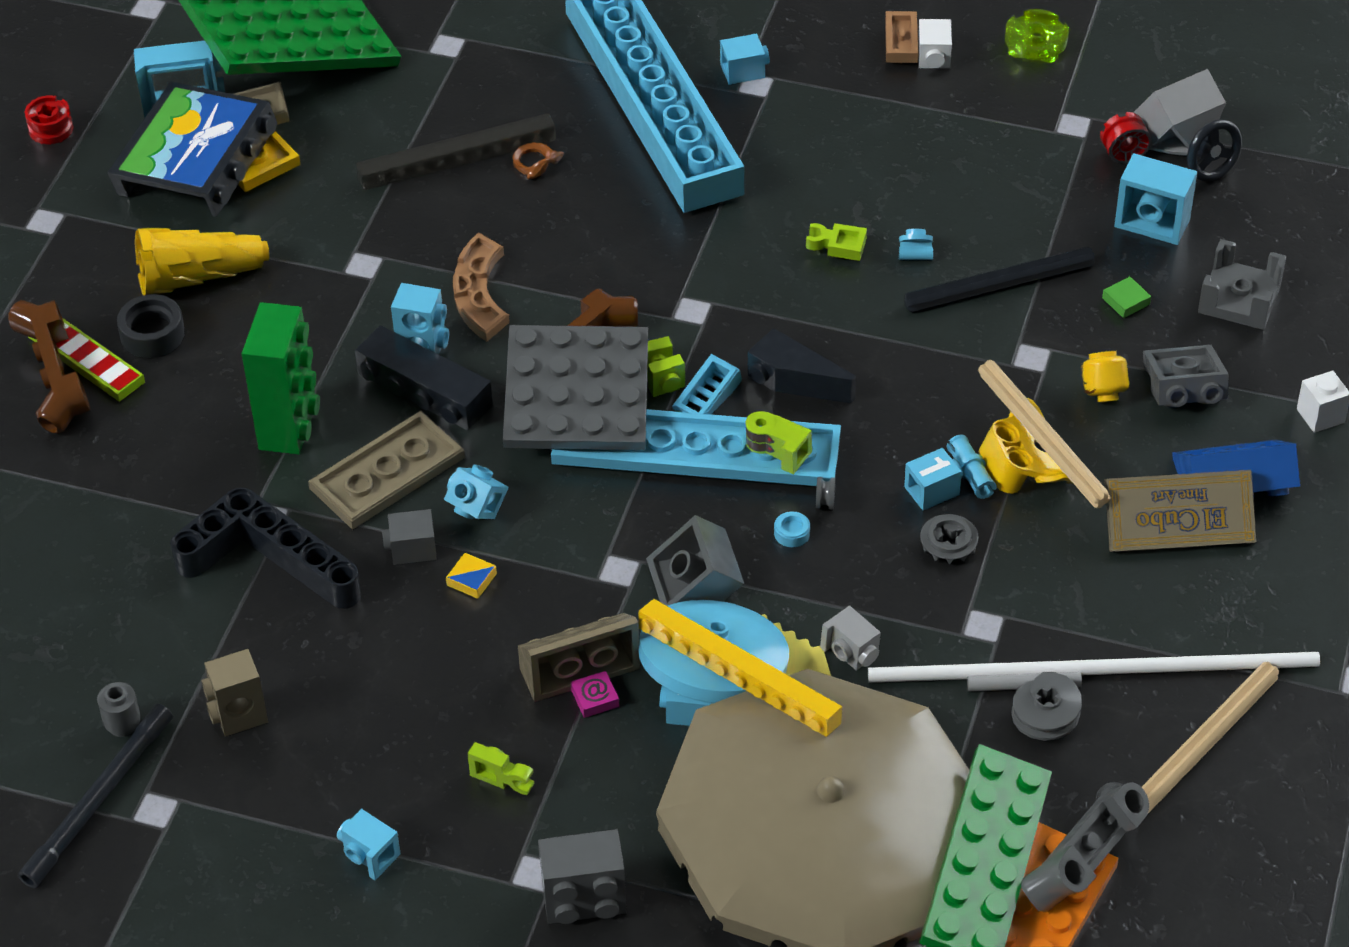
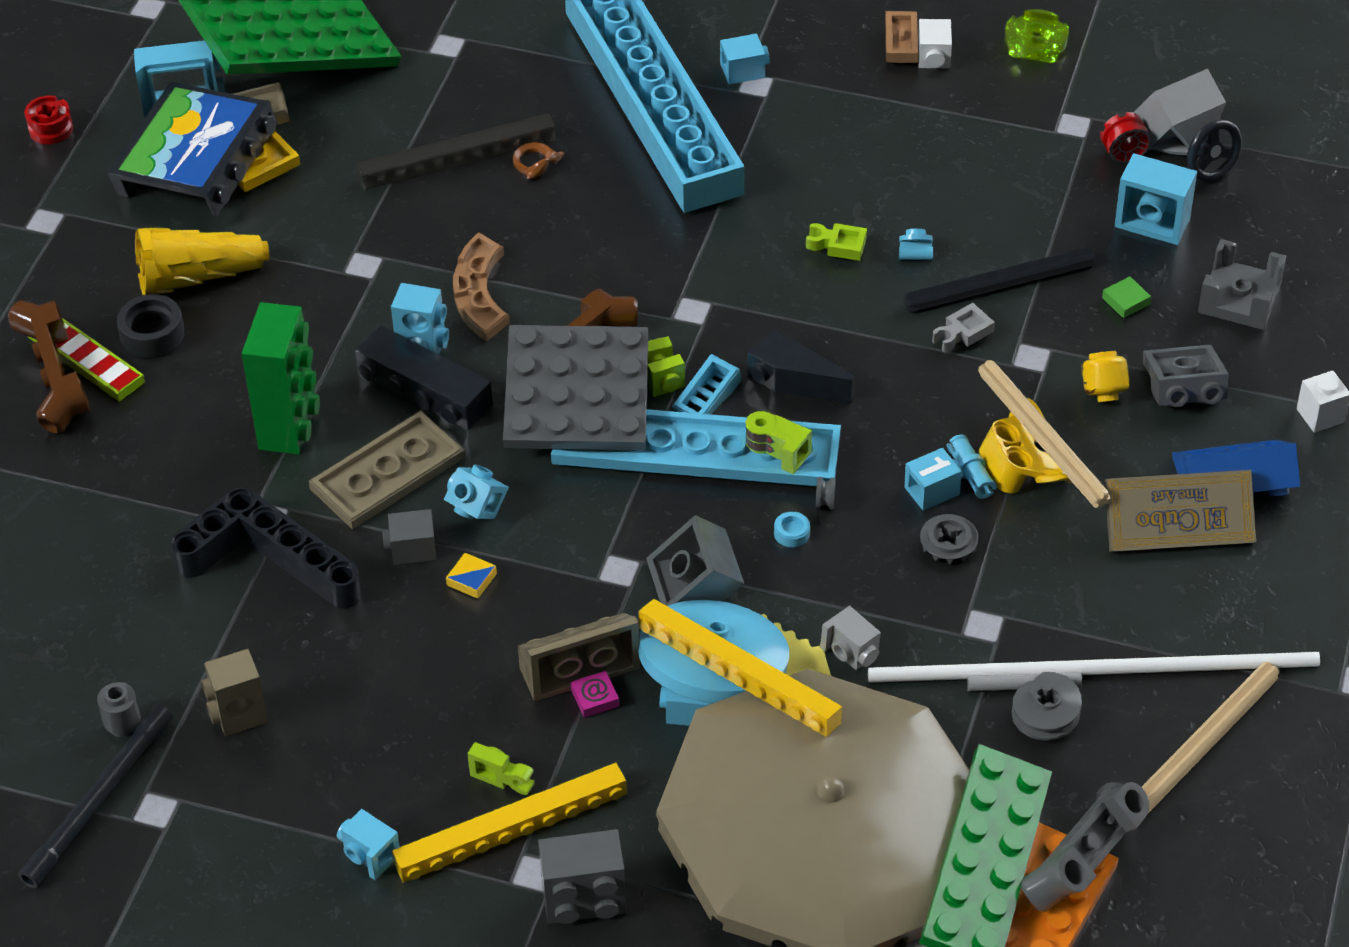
none -> yellow piece [392,763,627,883]
none -> light grey plate [932,303,995,352]

